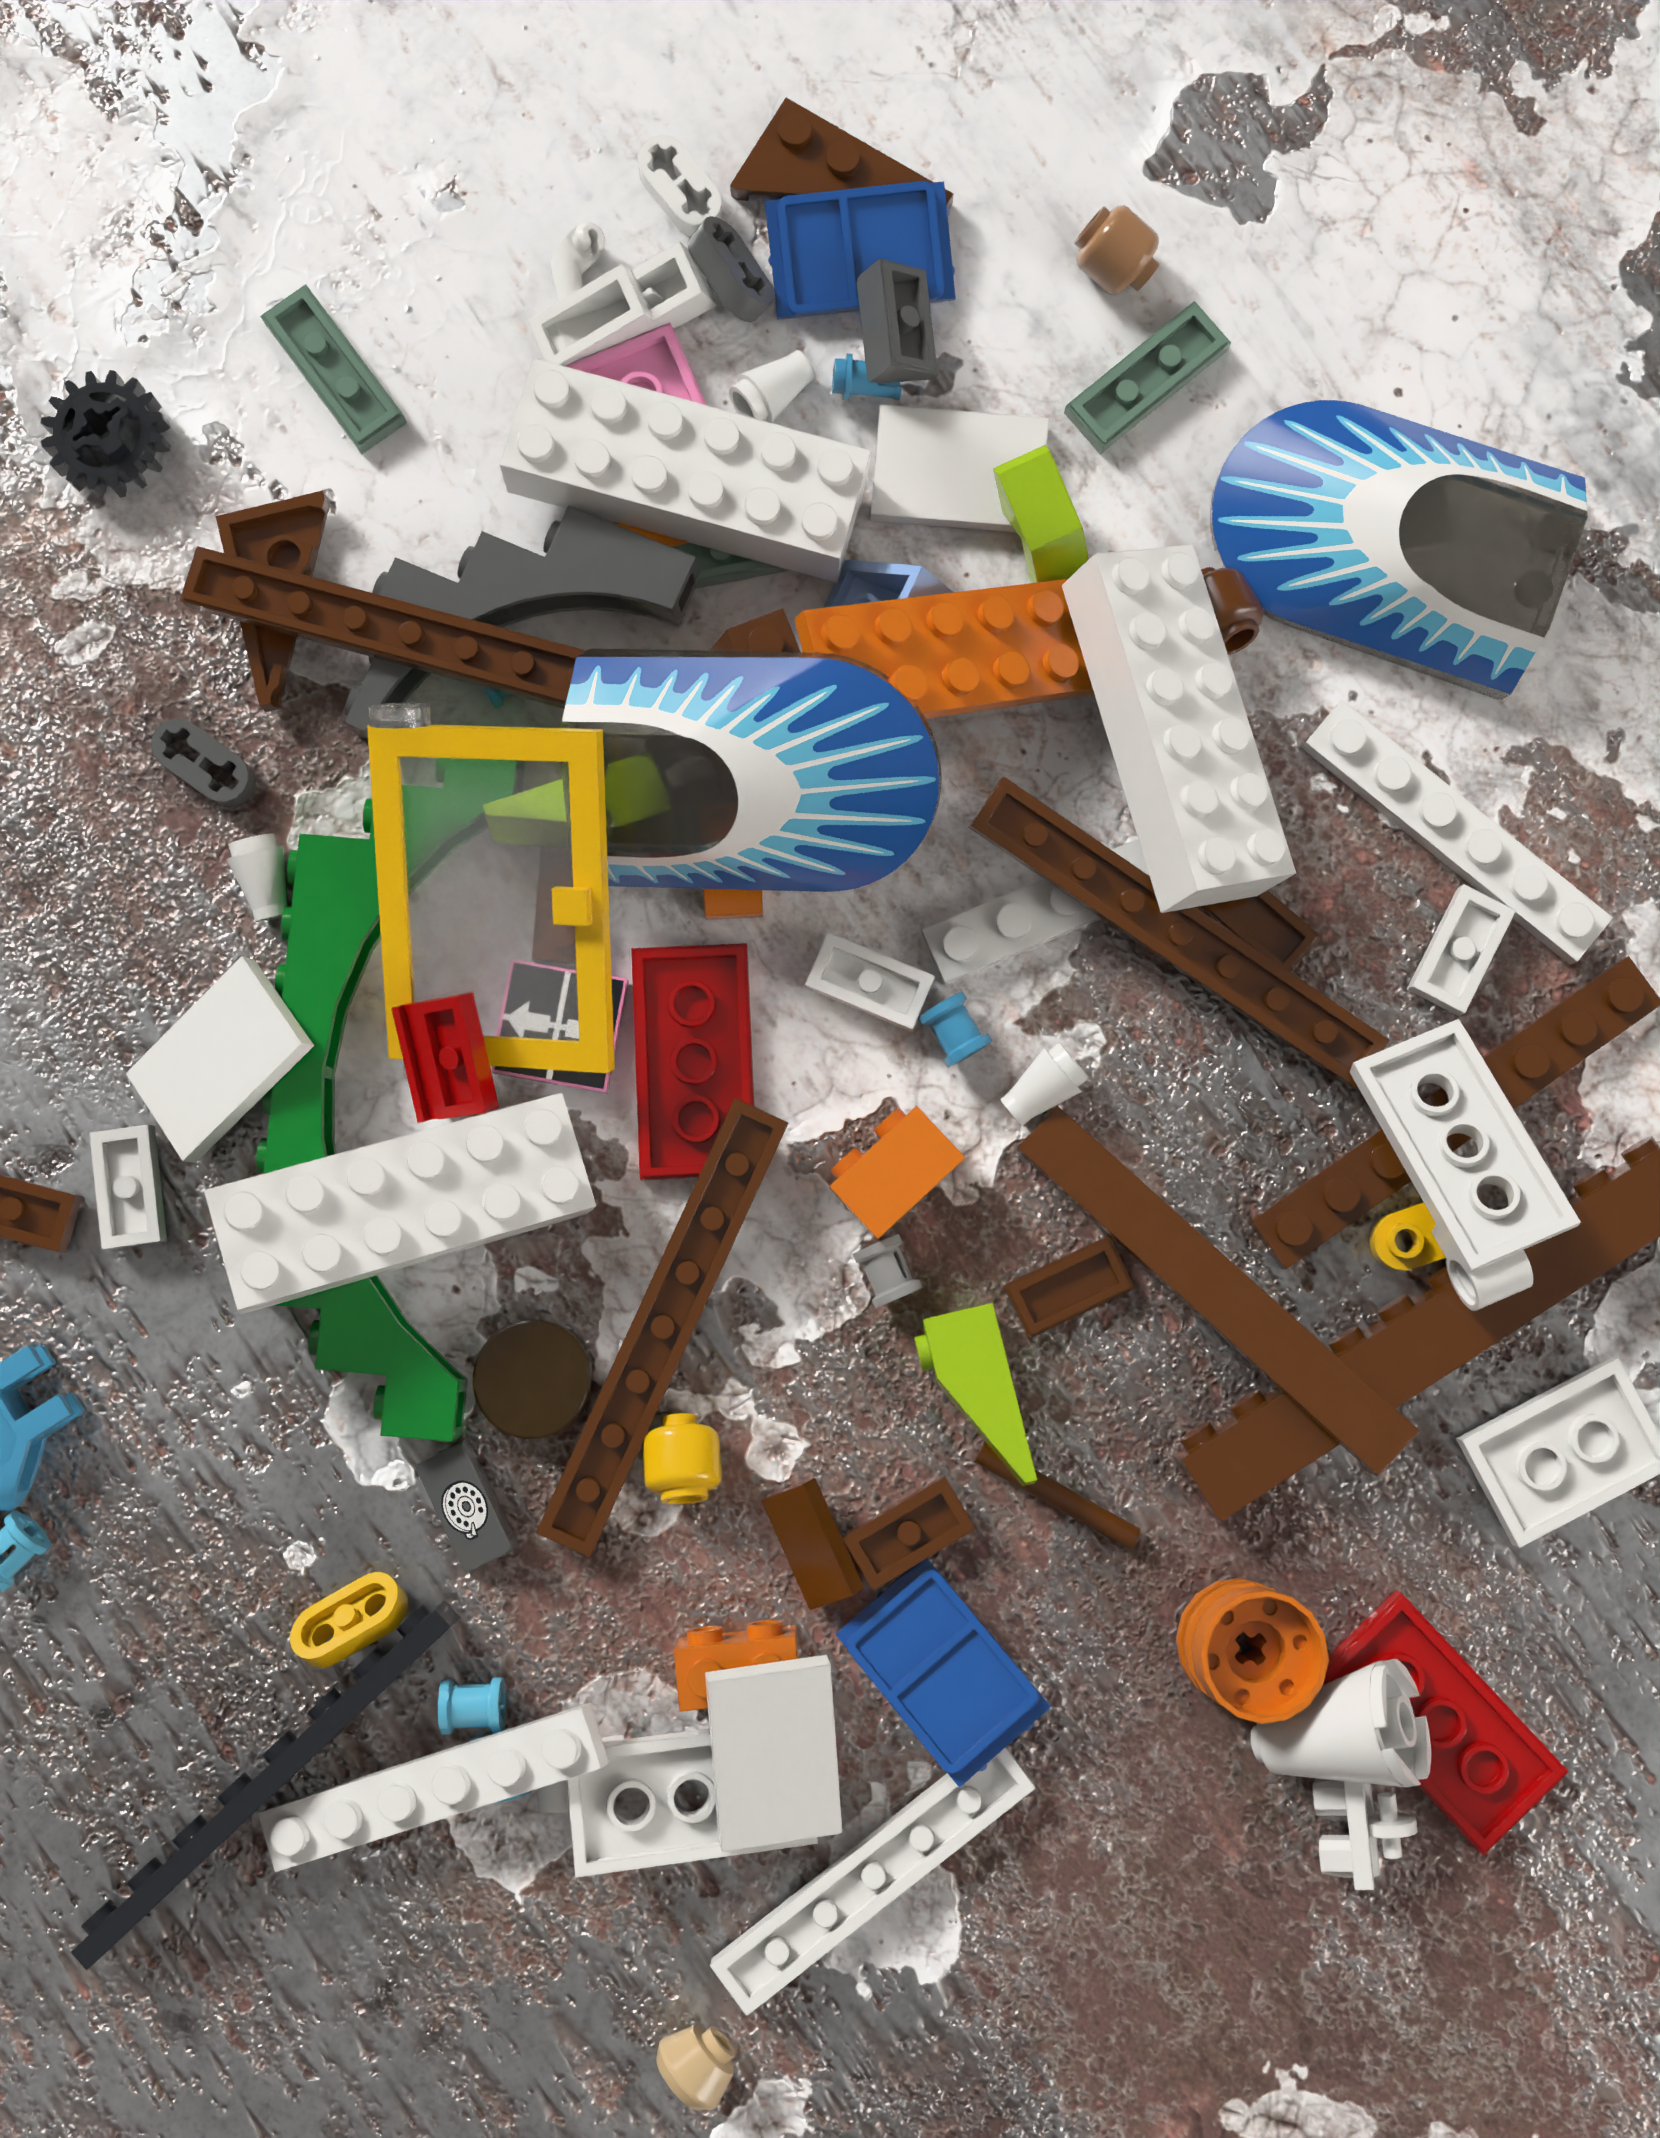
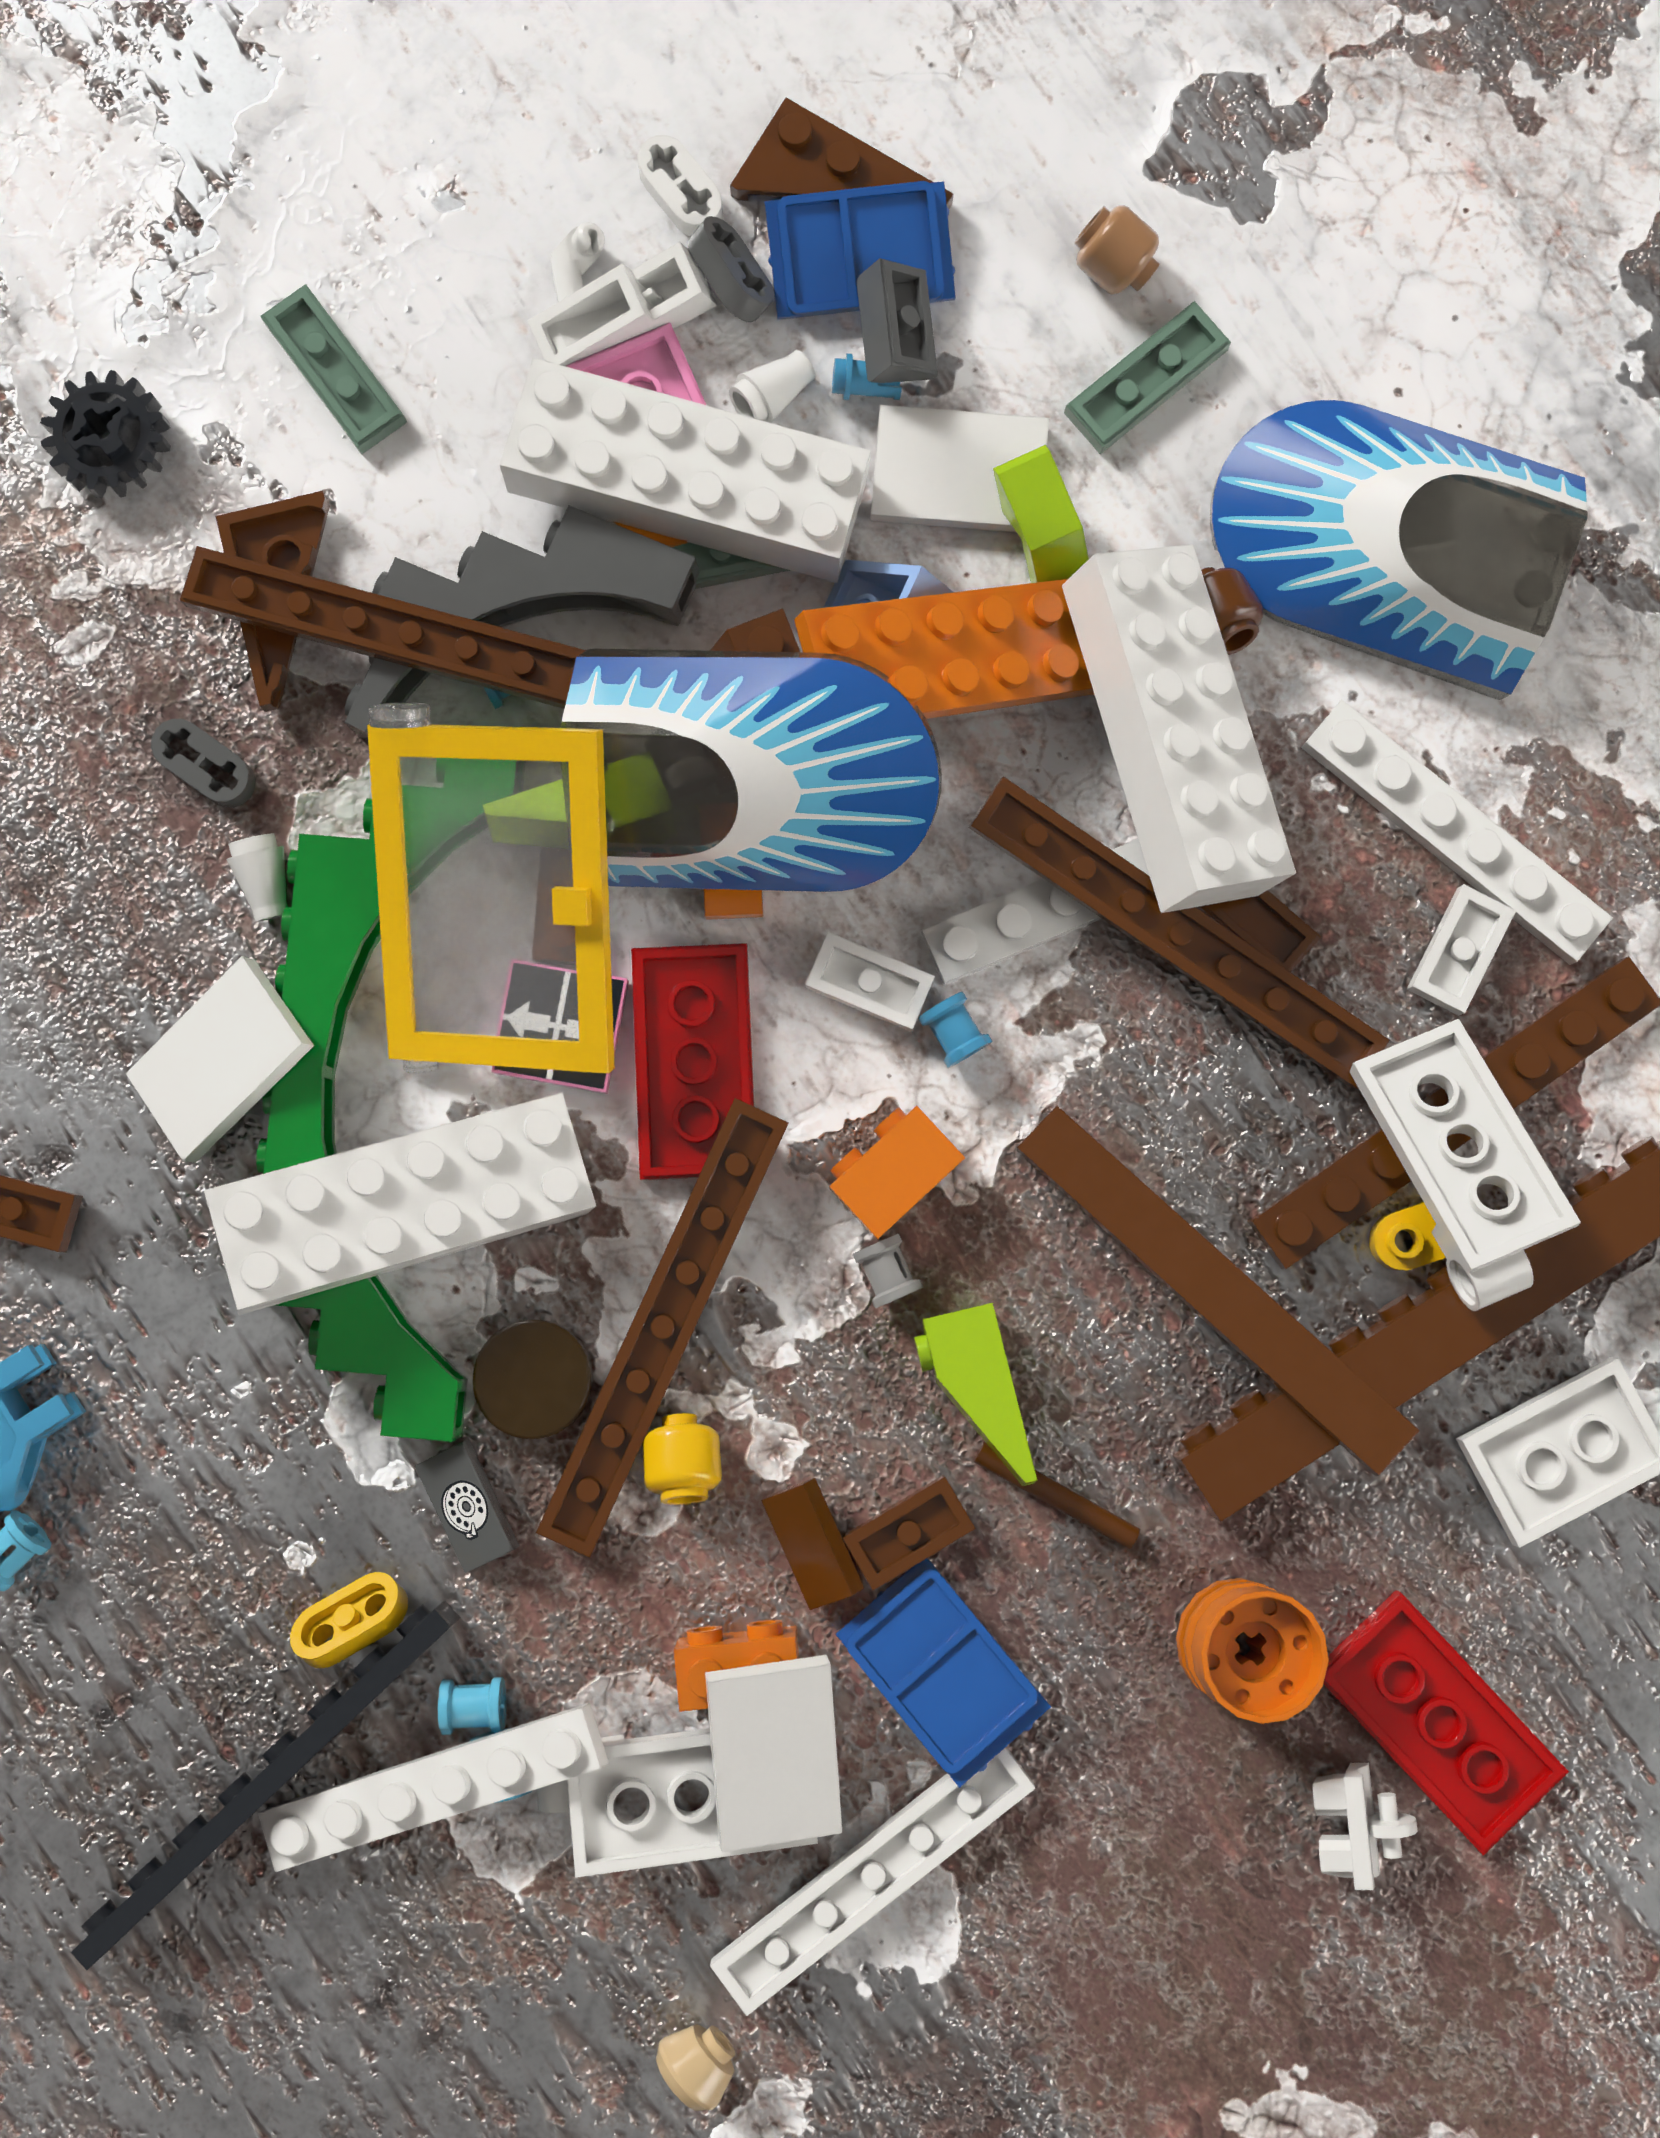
white plate [89,1124,167,1250] -> none
red plate [391,992,499,1123] -> none
white cone [1000,1042,1089,1126] -> none
reddish brown tile [1002,1235,1135,1339] -> none
white cone [1251,1659,1431,1788] -> none

